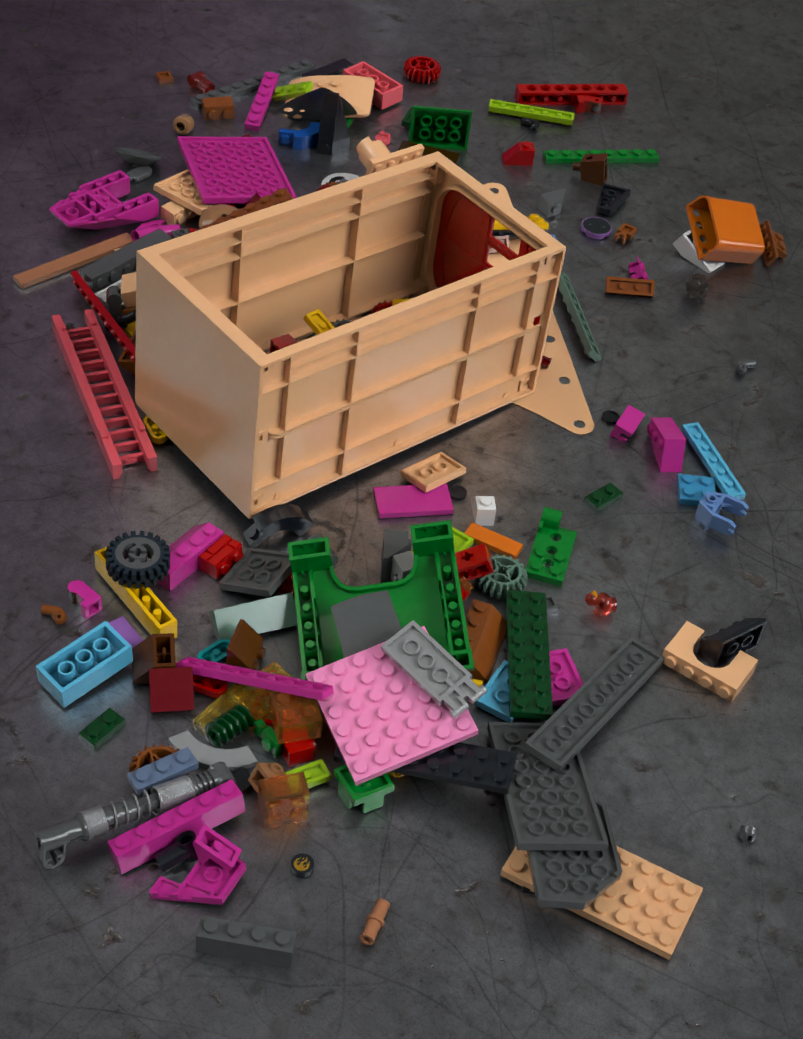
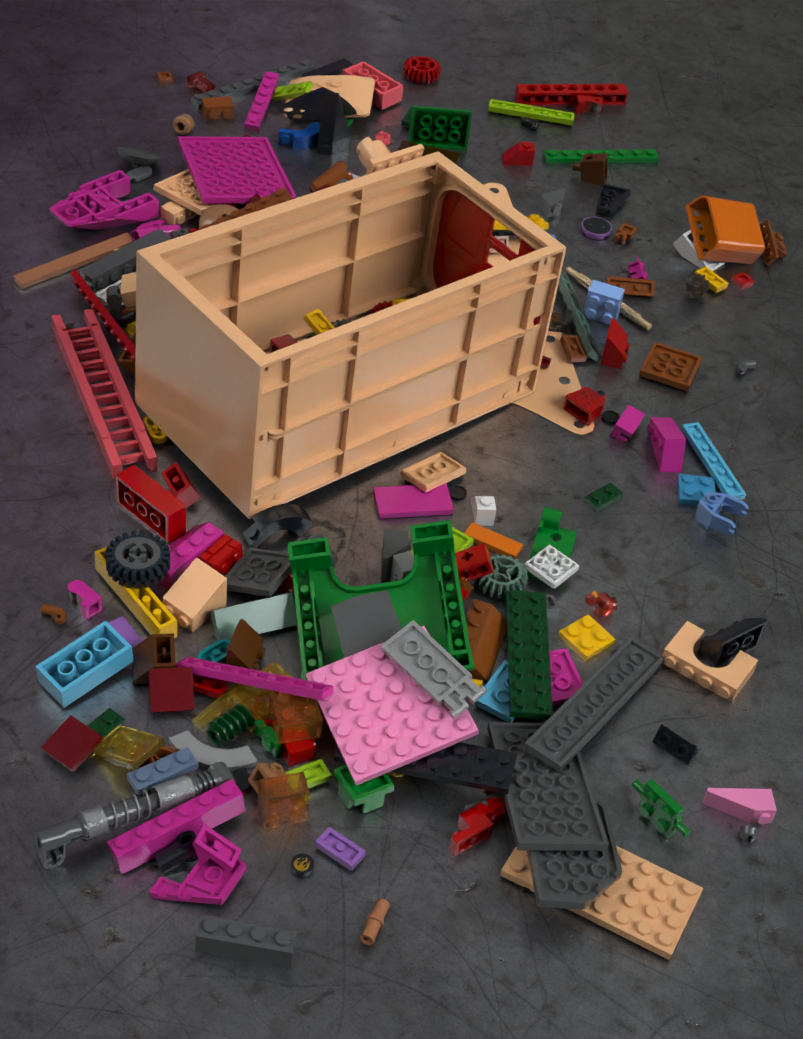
none -> dark red tile [40,715,104,773]
none -> clear yellow tile [90,725,166,771]
none -> red brick [116,465,186,544]
none -> red brick [161,462,201,508]
none -> light nougat slope [163,558,227,633]
none -> dark orange cone [309,160,353,193]
none -> medium lavender plate [315,827,366,871]
none -> red plate [449,795,508,856]
none -> white tile [524,544,580,589]
none -> clear smoke leg [548,310,572,333]
none -> yellow plate [558,614,616,662]
none -> dark orange plate [560,335,587,362]
none -> red torso [563,387,606,426]
none -> tan axle [566,266,652,330]
none -> light blue brick [583,280,625,325]
none -> red slope [601,318,630,369]
none -> green plate [631,779,691,839]
none -> dark orange plate [639,342,702,391]
none -> black hinge [652,724,699,764]
none -> yellow plate [694,267,729,293]
none -> bright pink slope [703,788,777,824]
none -> red tile [731,272,755,290]

